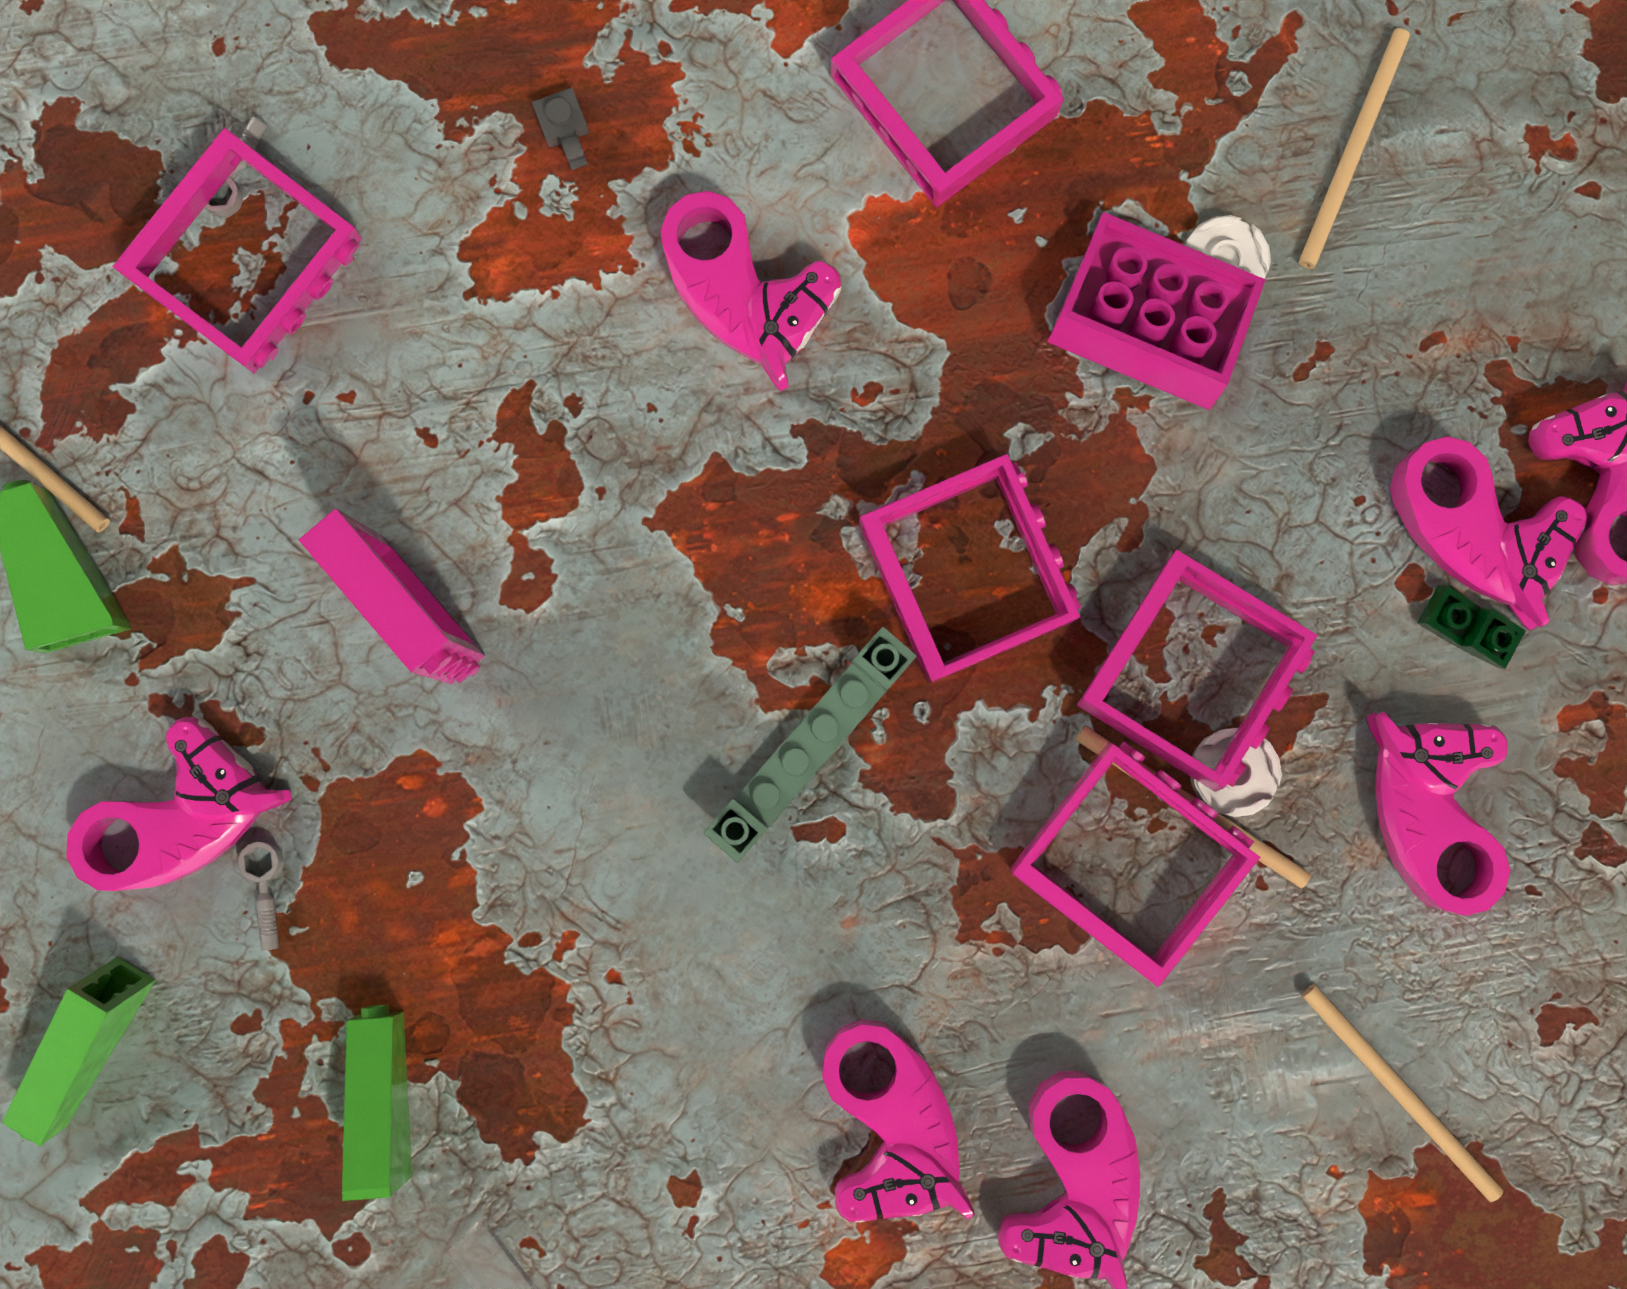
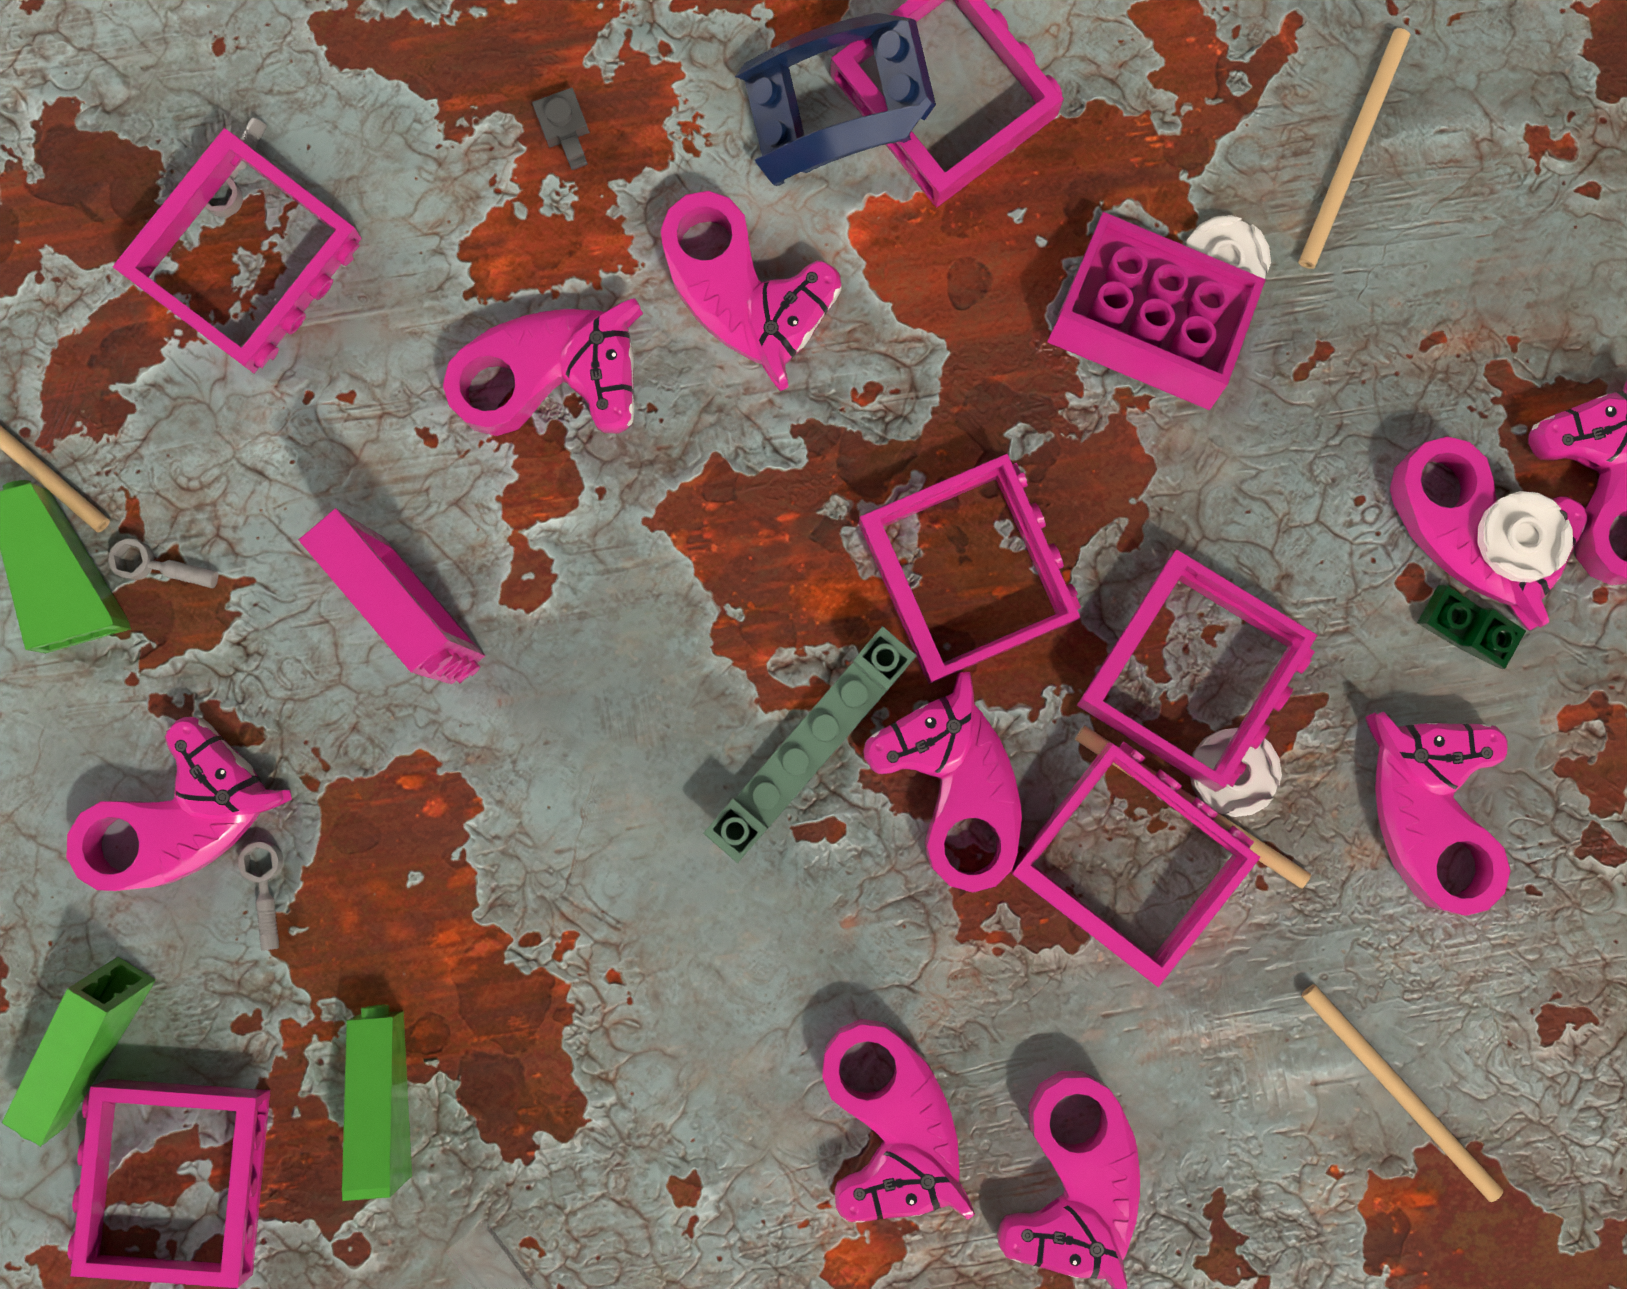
none -> dark pink window [67,1079,270,1288]
none -> light grey piece [108,539,218,588]
none -> dark pink animal [443,298,643,436]
none -> dark blue wedge [735,13,936,186]
none -> dark pink animal [863,672,1022,892]
none -> white tile [1478,491,1573,583]

